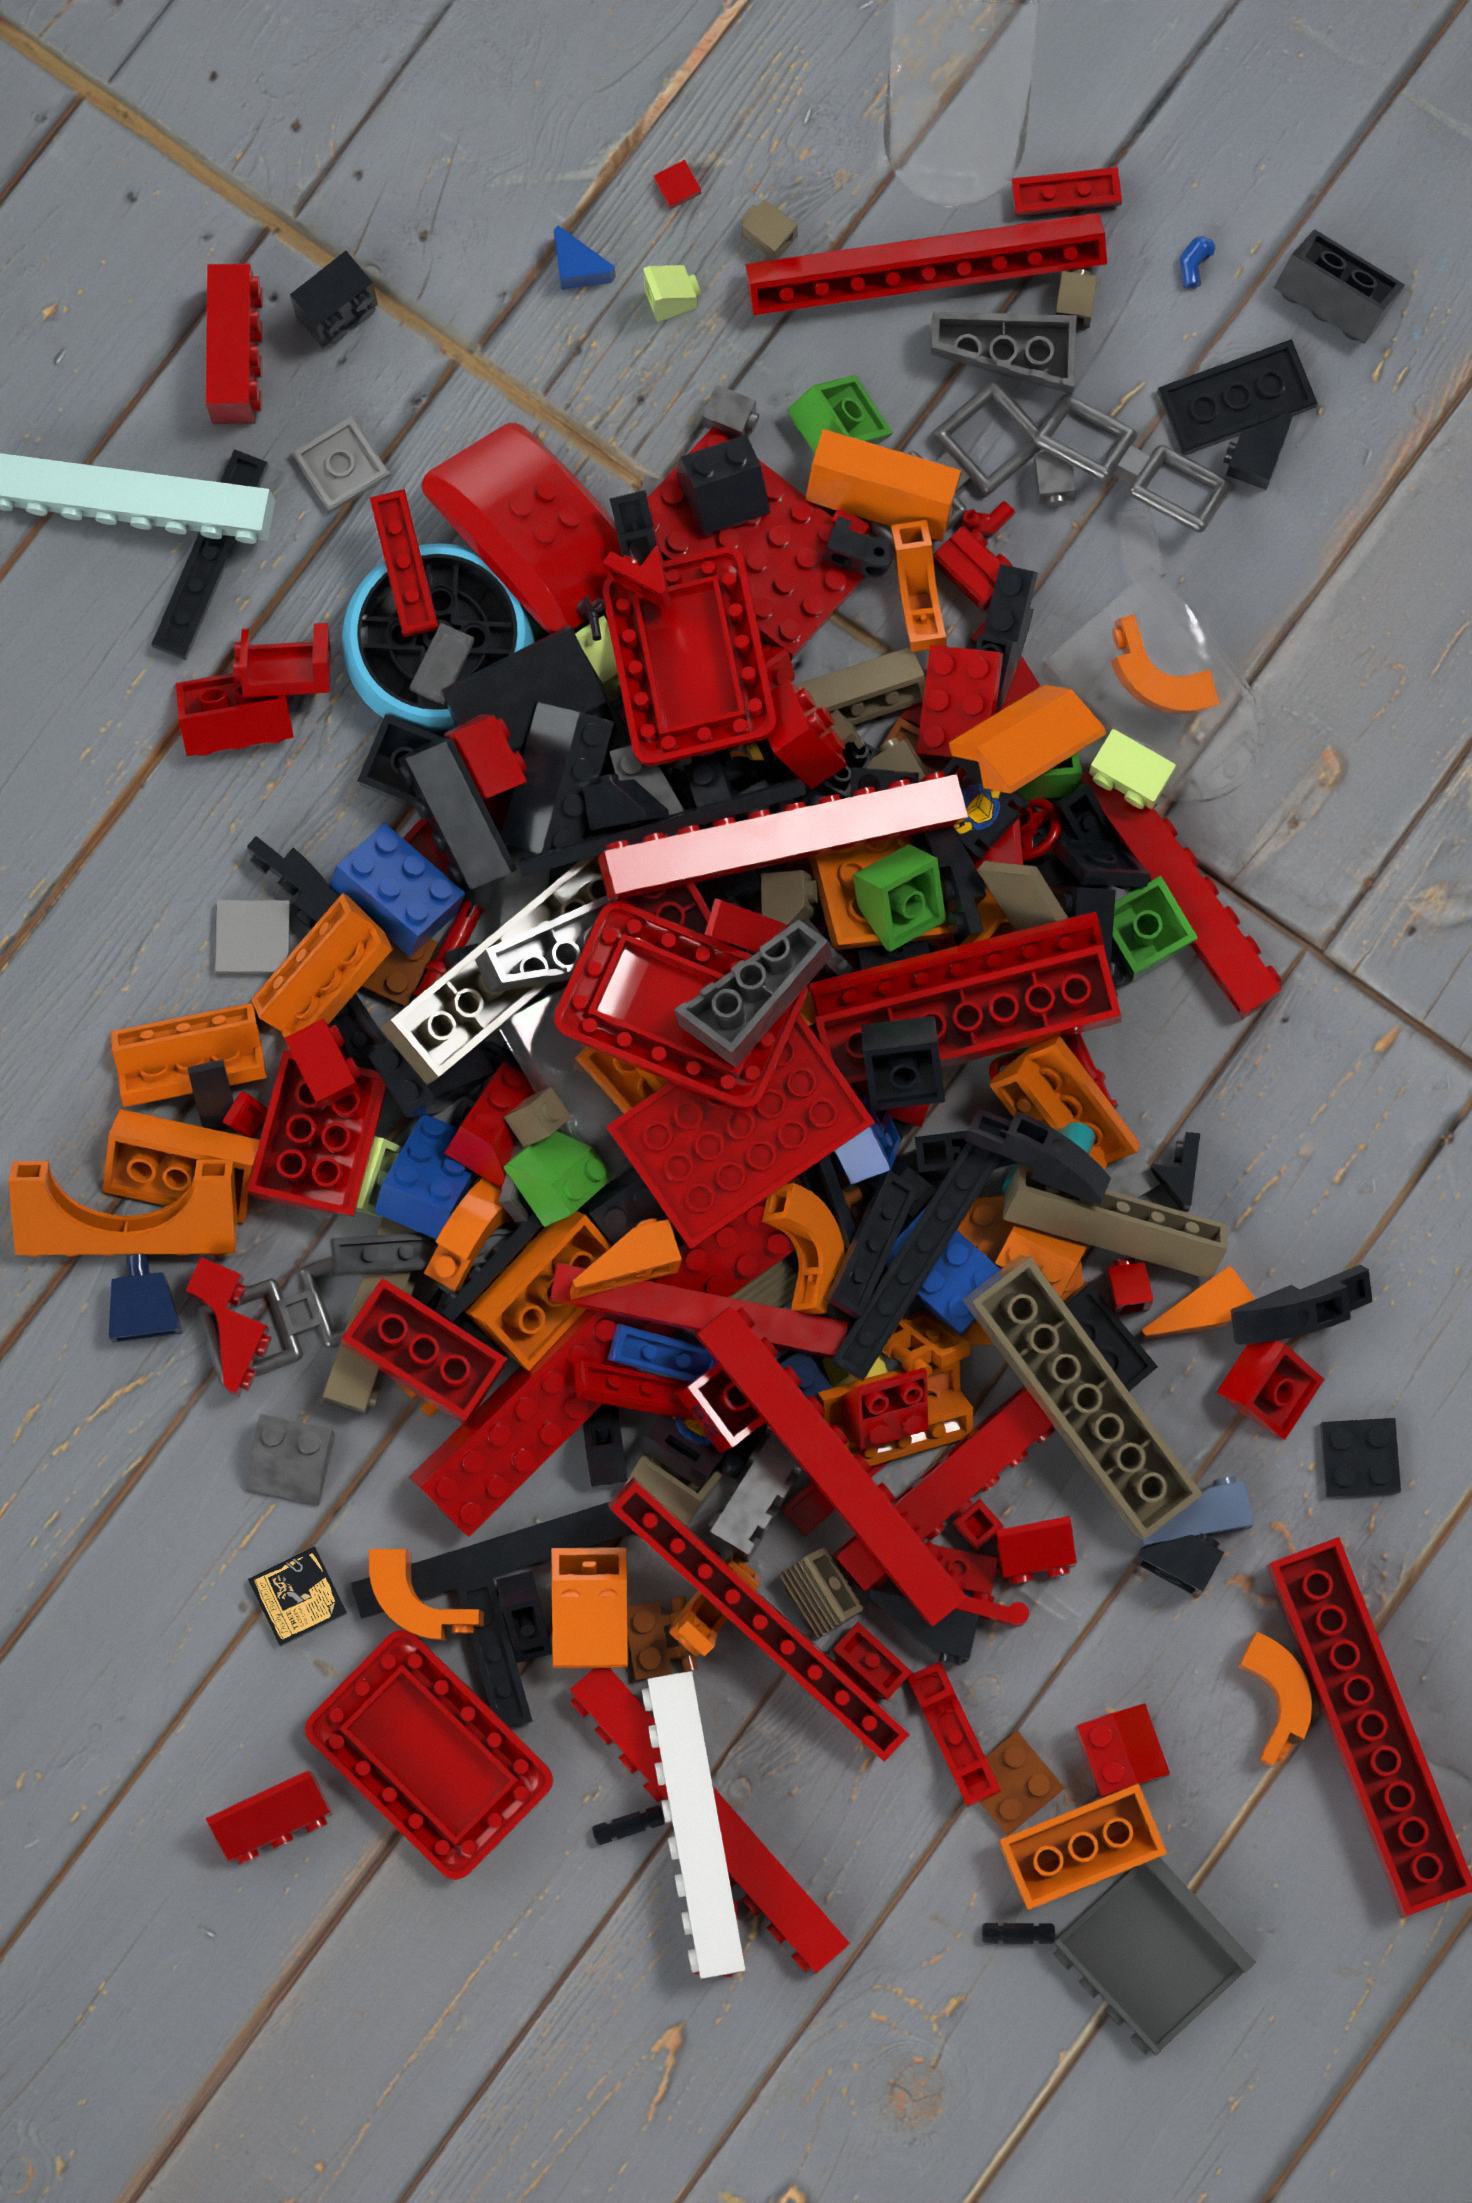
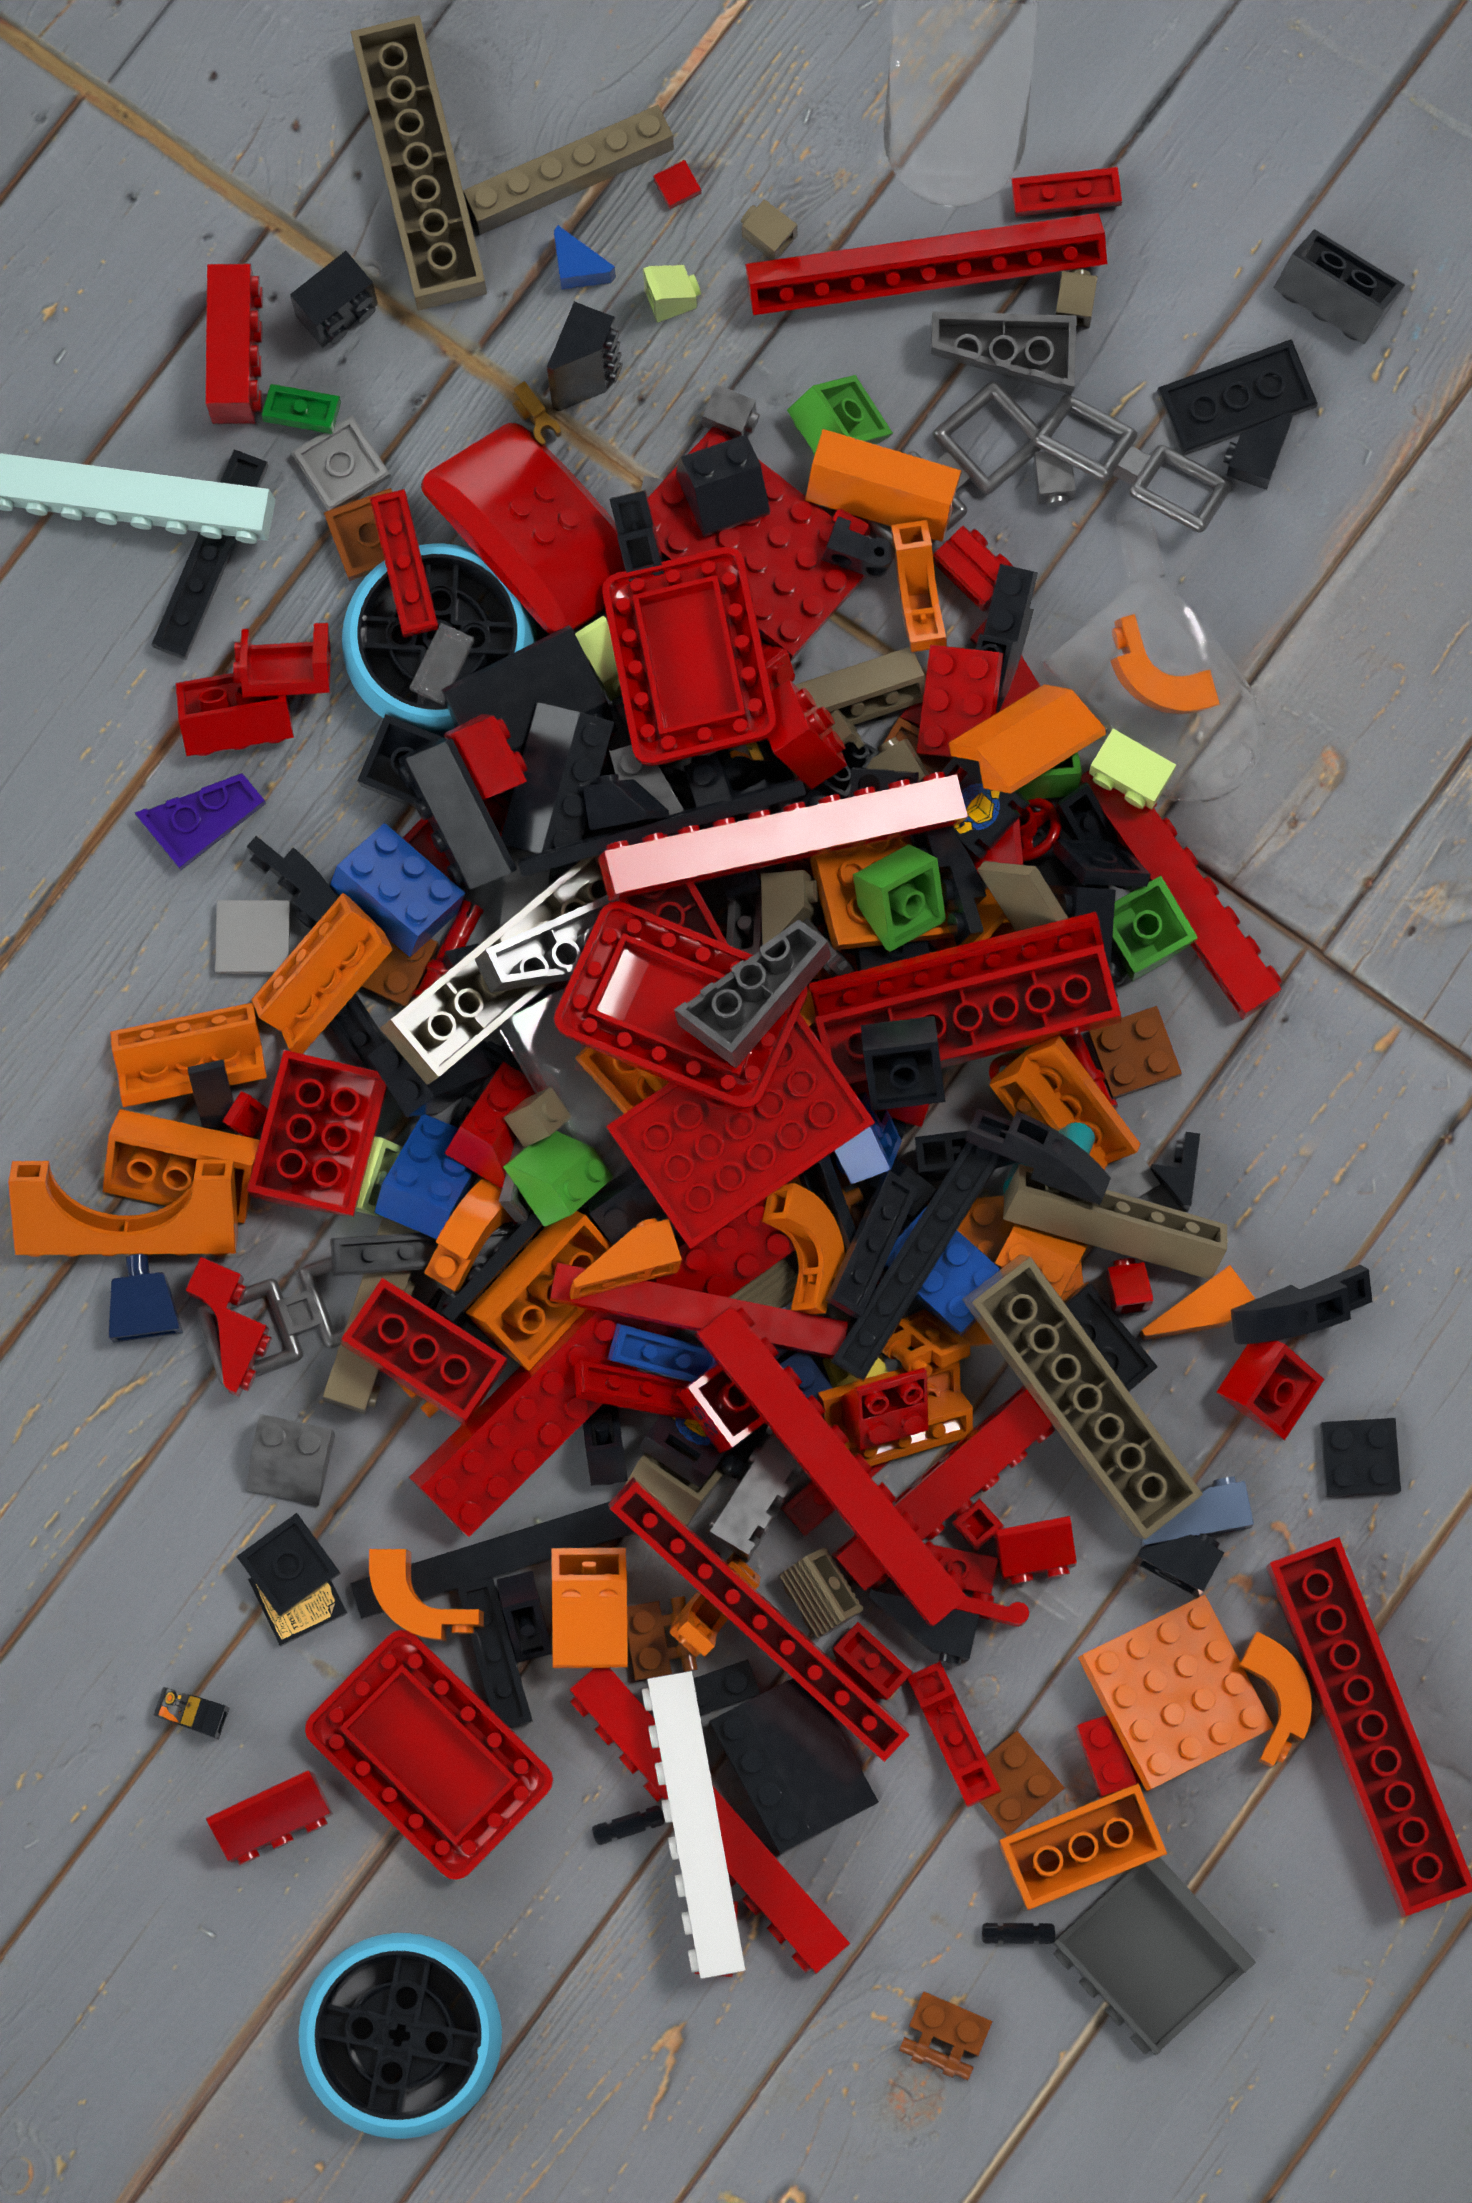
red brick [284,1018,362,1109] -> none
black hand [577,595,605,641] -> none
red slope [603,546,672,611] -> none
red slope [705,899,789,955] -> none
red arm [962,500,1016,536] -> none
blue arm [1180,236,1215,288] -> none
none -> dark purple wing [135,773,266,870]
none -> black leg [153,1687,230,1740]
none -> black plate [236,1513,341,1617]
none -> green plate [262,384,341,434]
none -> wheel [299,1933,502,2139]
none -> dark orange plate [323,488,392,581]
none -> dark tan brick [350,15,487,311]
none -> dark tan brick [463,105,674,235]
none -> pearl gold plate [512,381,561,446]
none -> black slope [547,301,622,411]
none -> black hinge [693,1659,760,1716]
none -> black slope [709,1678,879,1856]
none -> dark orange plate [899,1991,993,2081]
none -> orange plate [1078,1595,1274,1792]
none -> dark orange plate [1088,1006,1182,1100]

